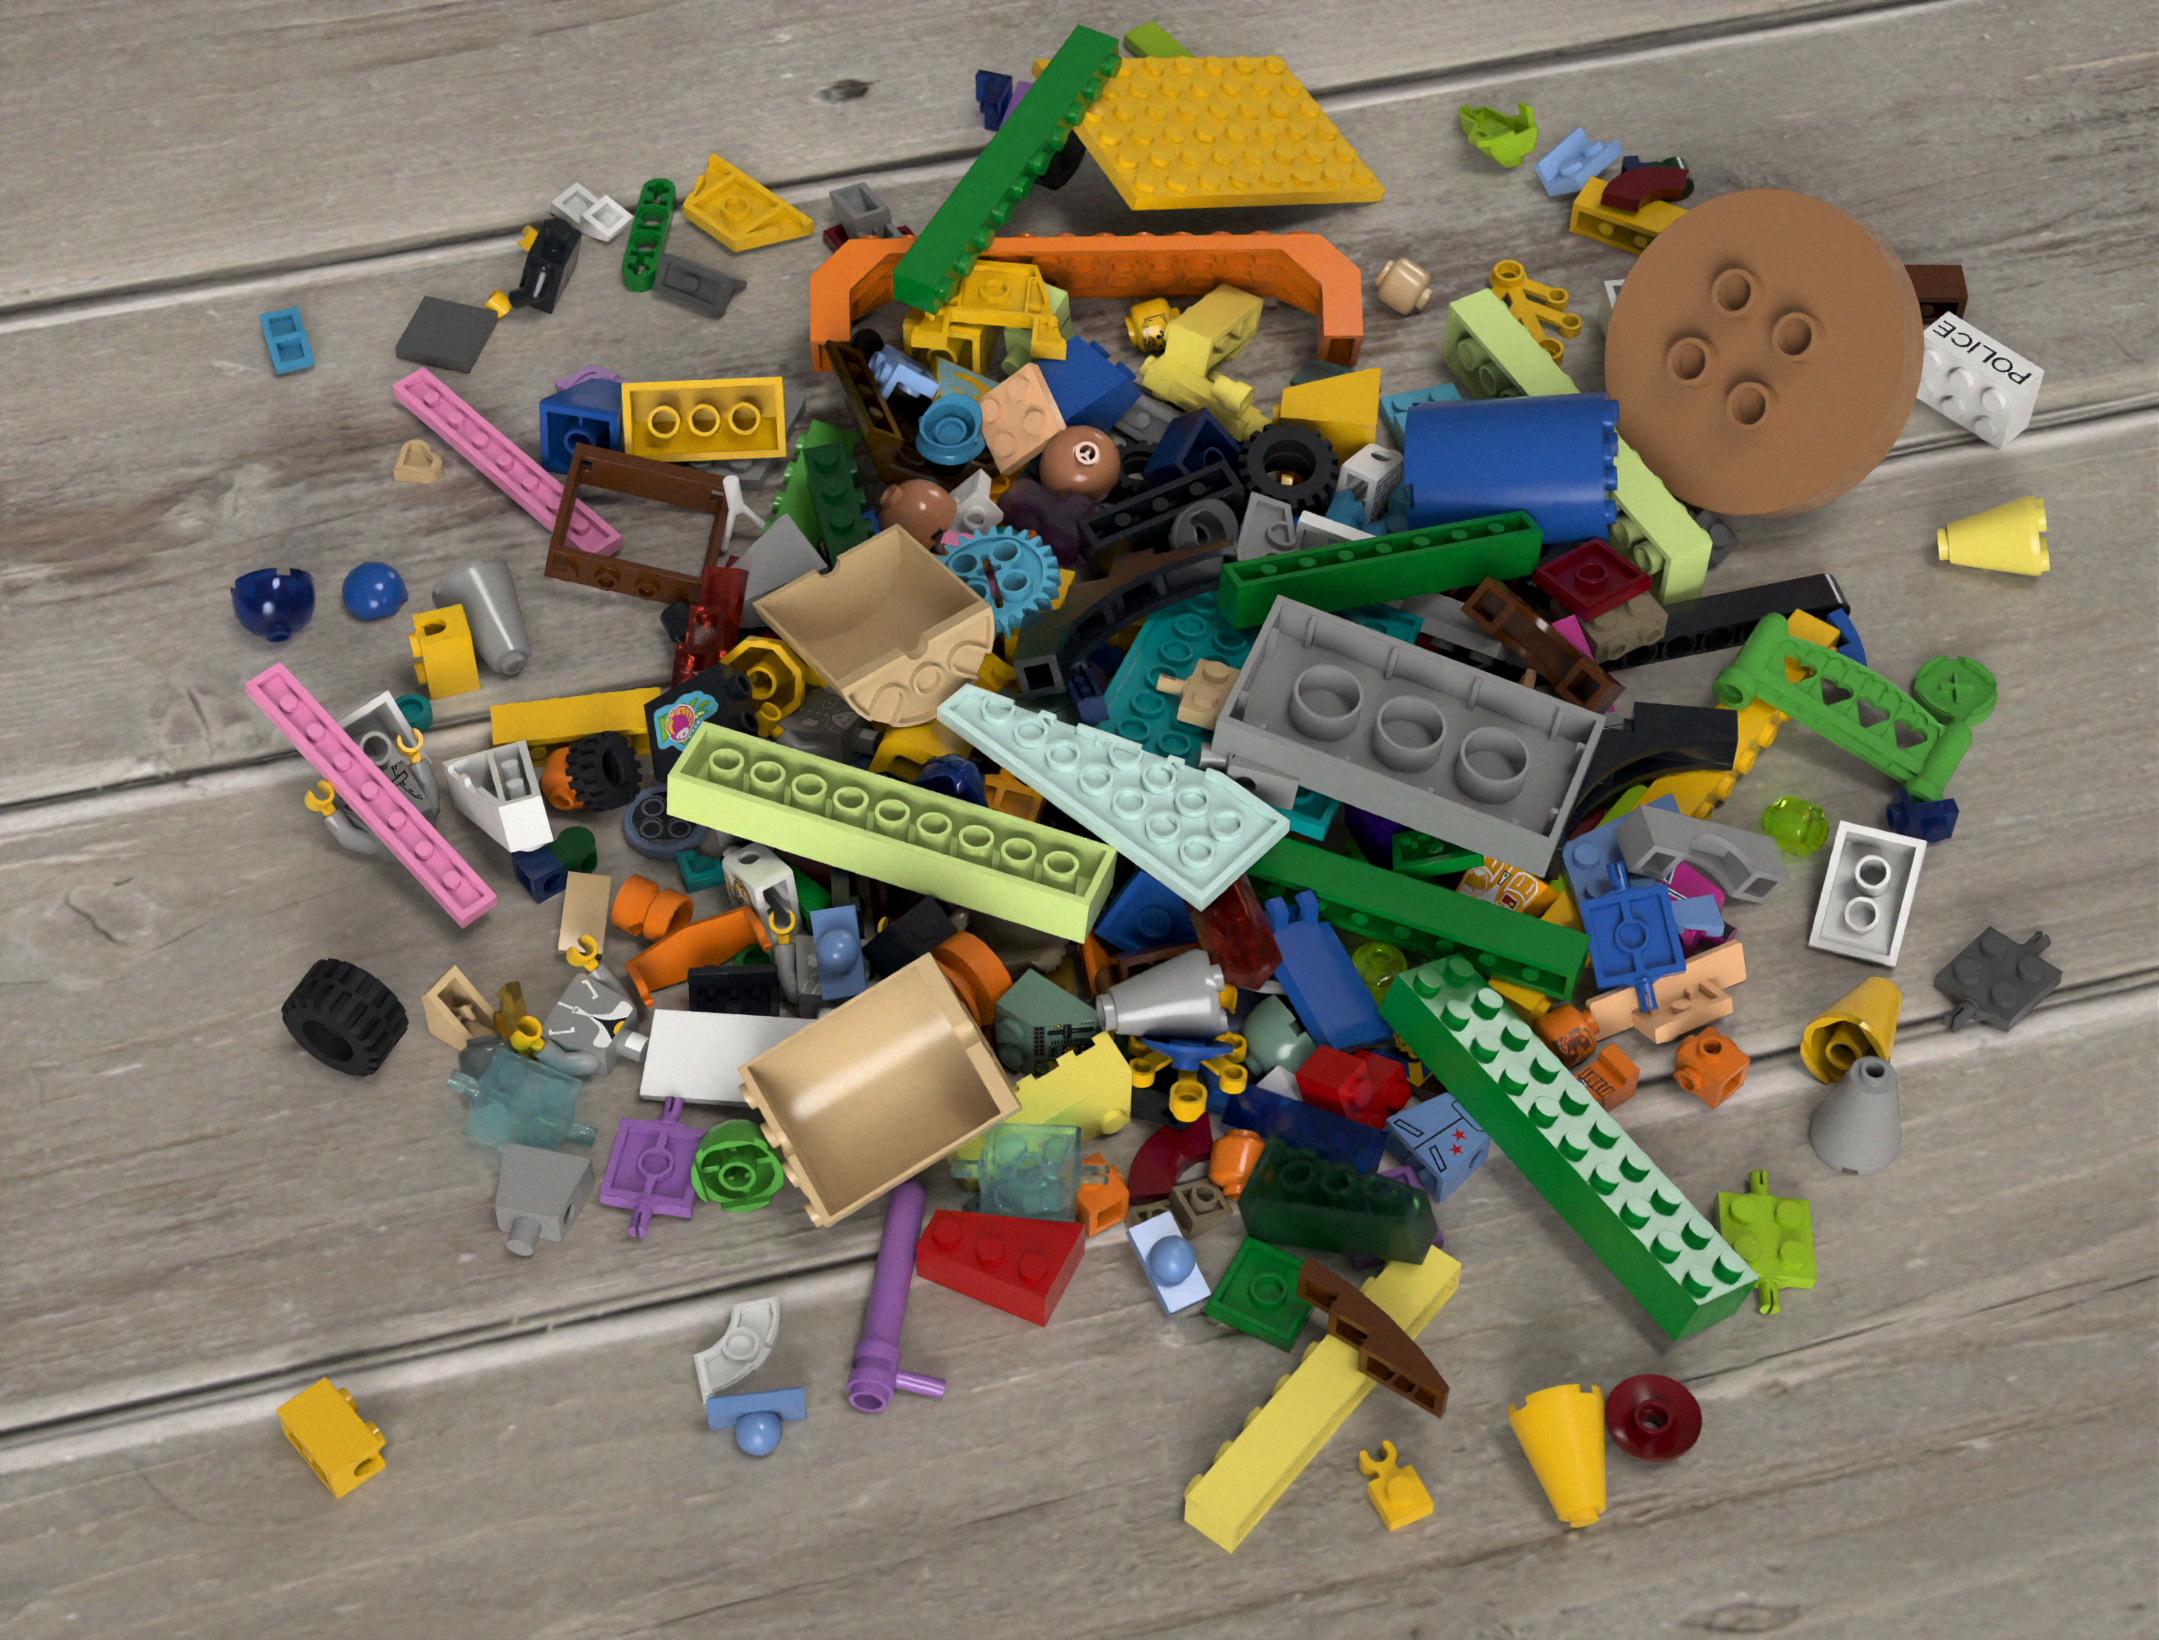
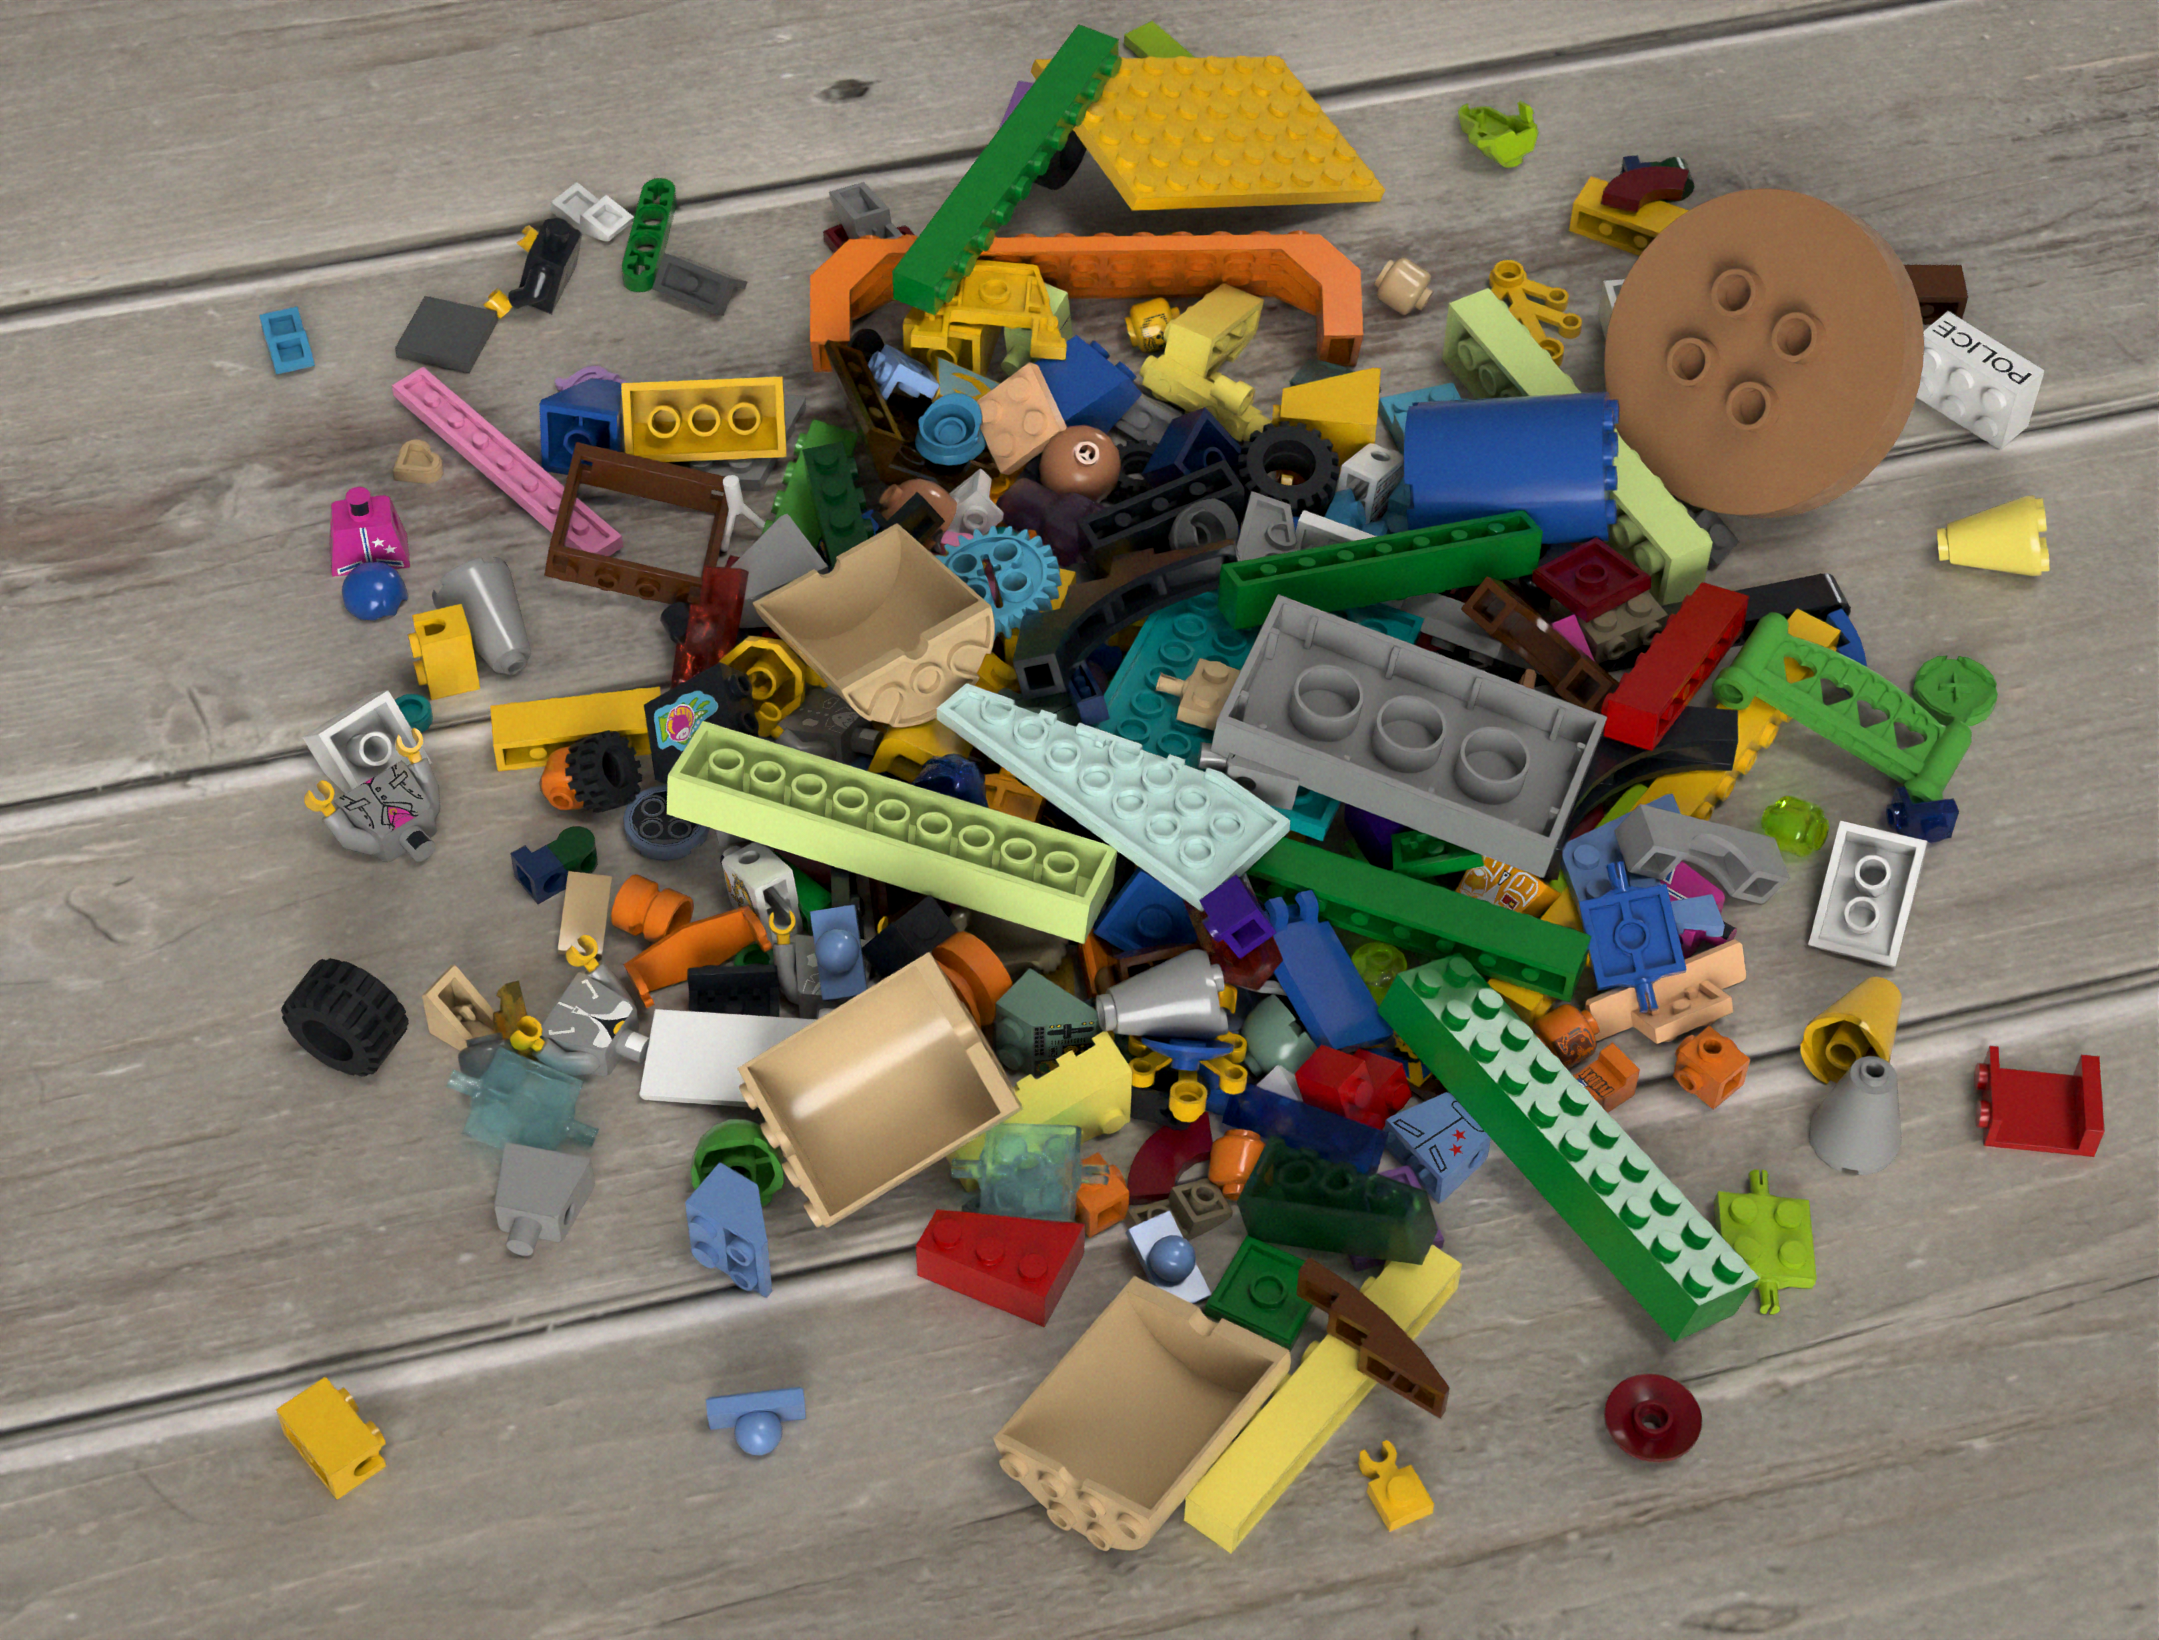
clear blue cylinder [230,568,316,642] -> none
bright pink plate [244,661,497,929] -> none
white wedge [441,740,554,853] -> none
medium lavender plate [599,1096,707,1238] -> none
teal tile [675,850,726,894] -> none
yellow wing [683,153,814,252] -> none
white tile [694,1294,780,1404] -> none
medium lavender cylinder [846,1178,946,1412] -> none
clear blue bracket [975,69,1013,132] -> none
yellow cone [1506,1384,1607,1528] -> none
light blue bracket [1534,127,1623,197] -> none
dark grey plate [1934,926,2063,1033] -> none
none -> dark pink torso [329,487,410,577]
none -> medium blue slope [685,1162,772,1298]
none -> black bracket [870,492,945,545]
none -> tan cylinder [993,1276,1290,1551]
none -> dark purple brick [1199,875,1277,959]
none -> red brick [1601,582,1749,751]
none -> red panel [1974,1045,2105,1157]

